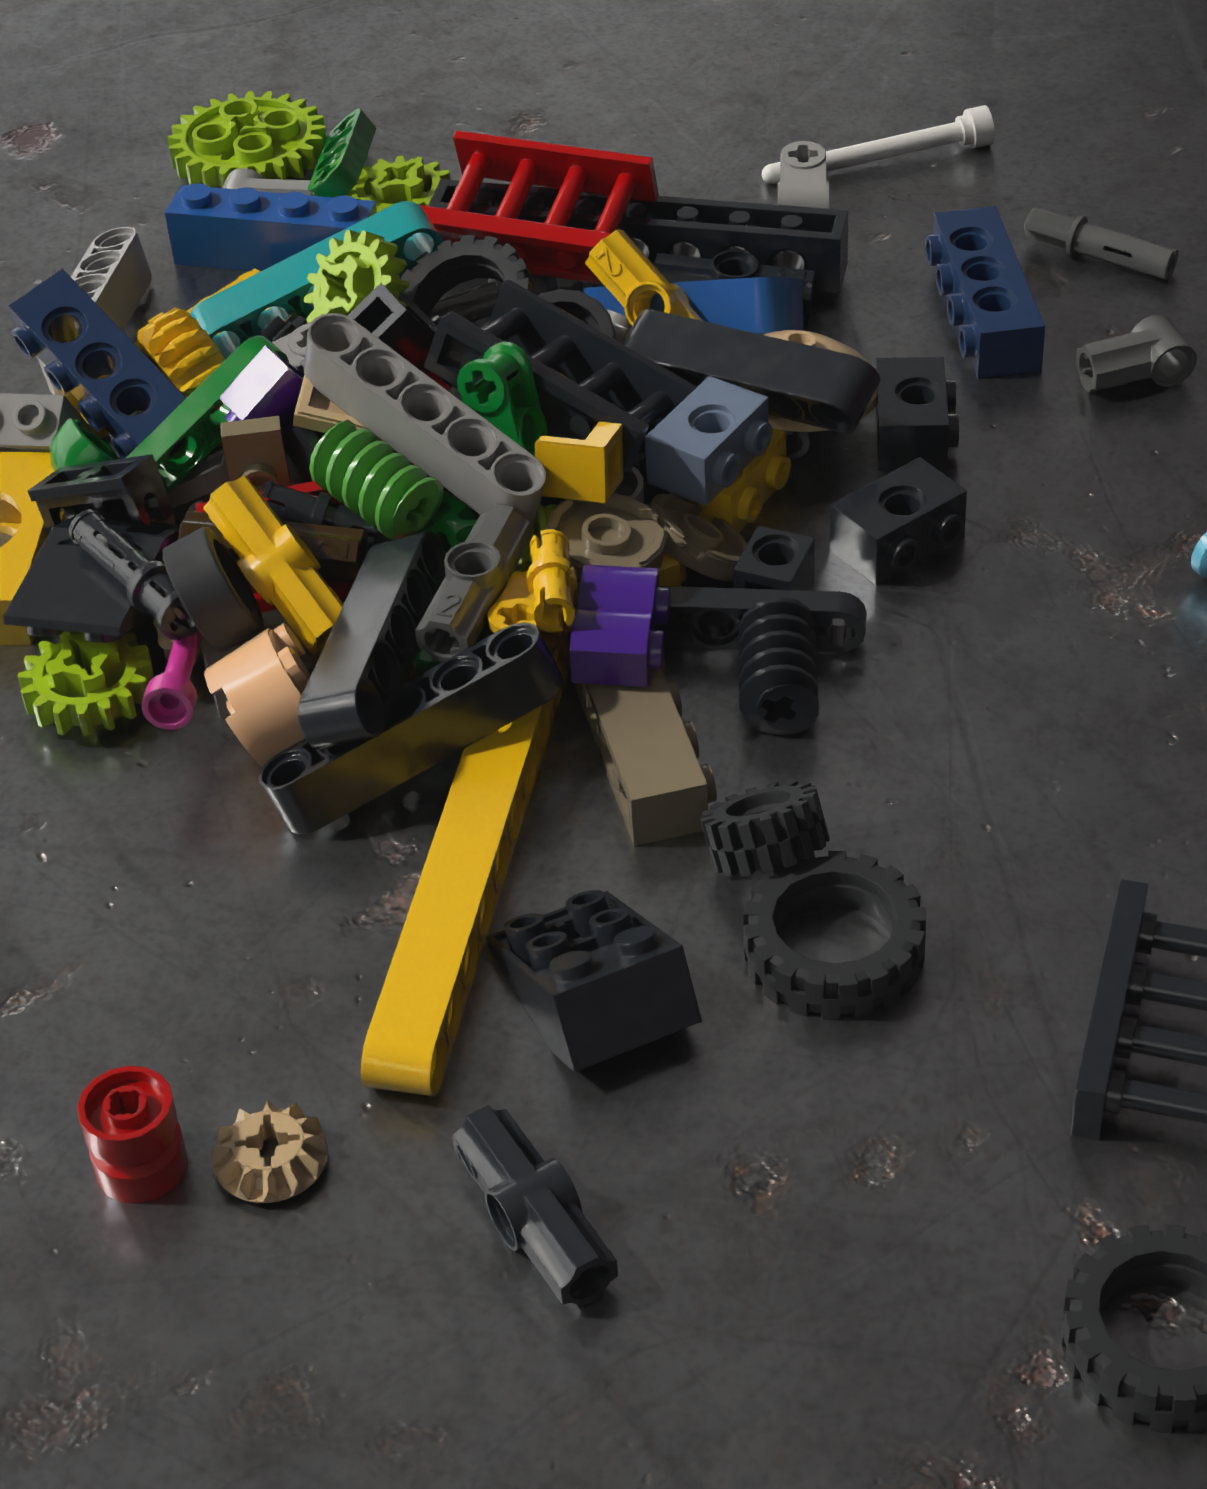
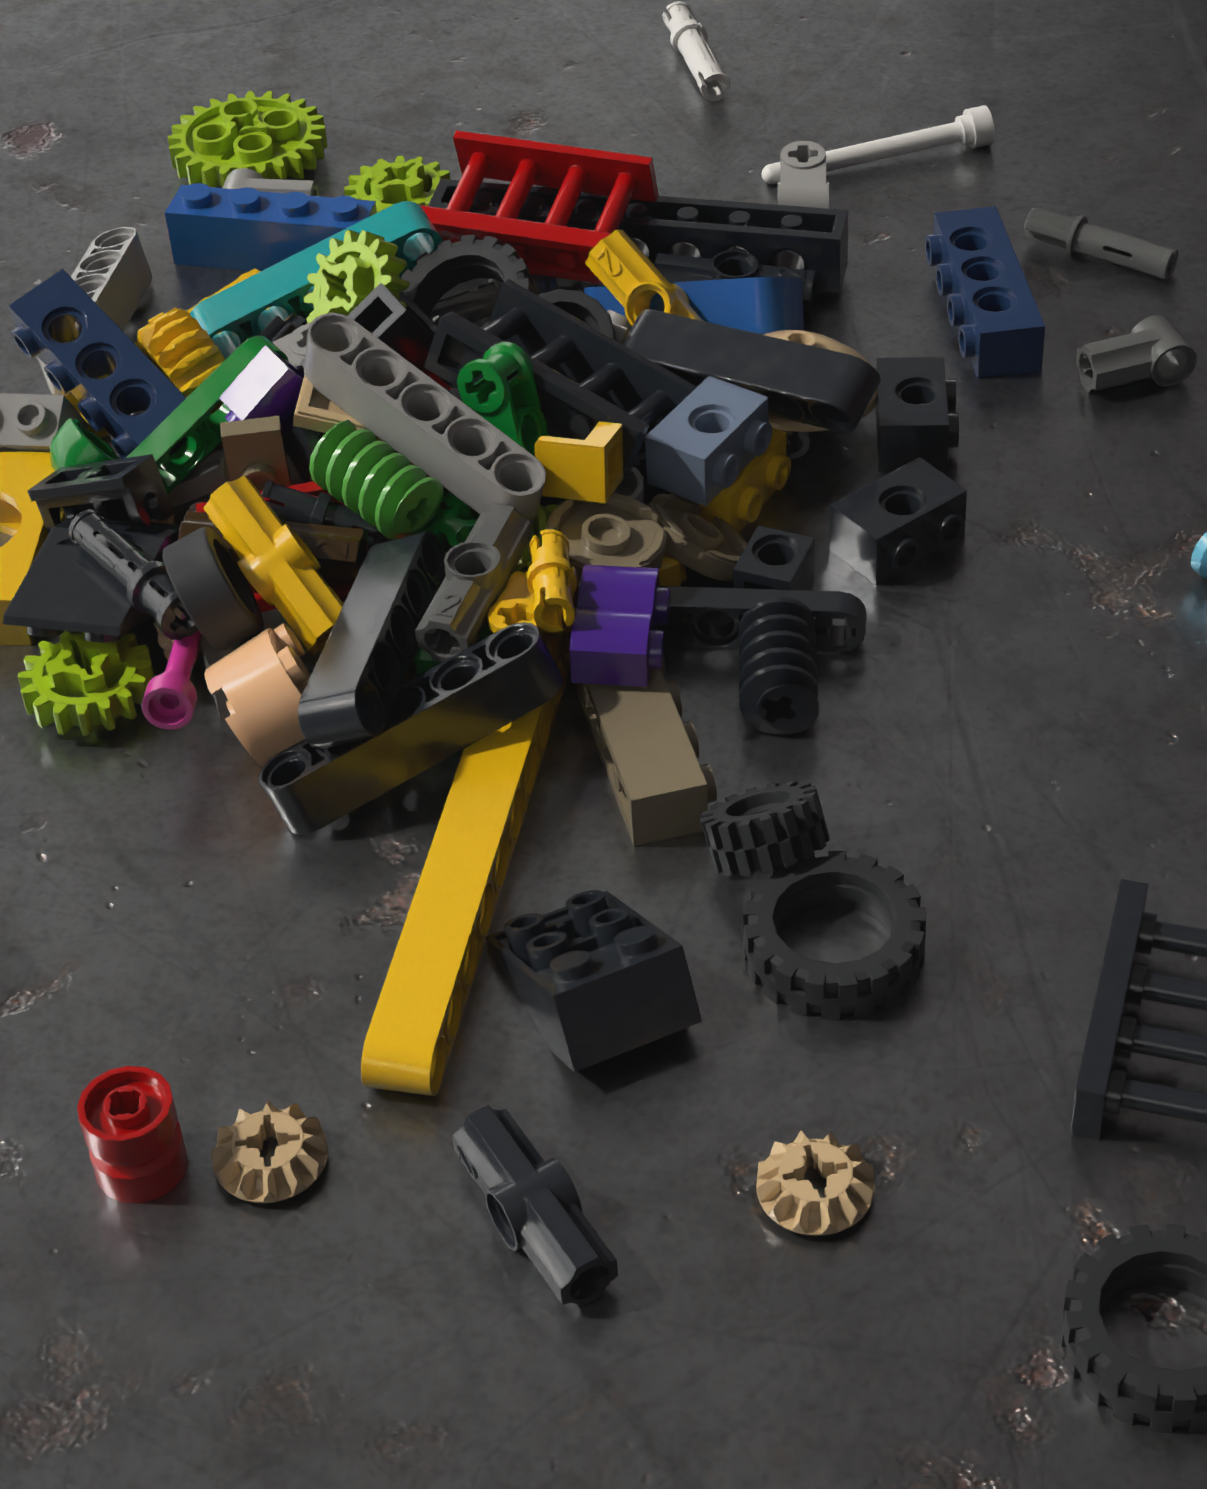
green beam [308,108,377,198] -> none
none -> white pin [662,1,730,101]
none -> tan gear [756,1130,875,1236]

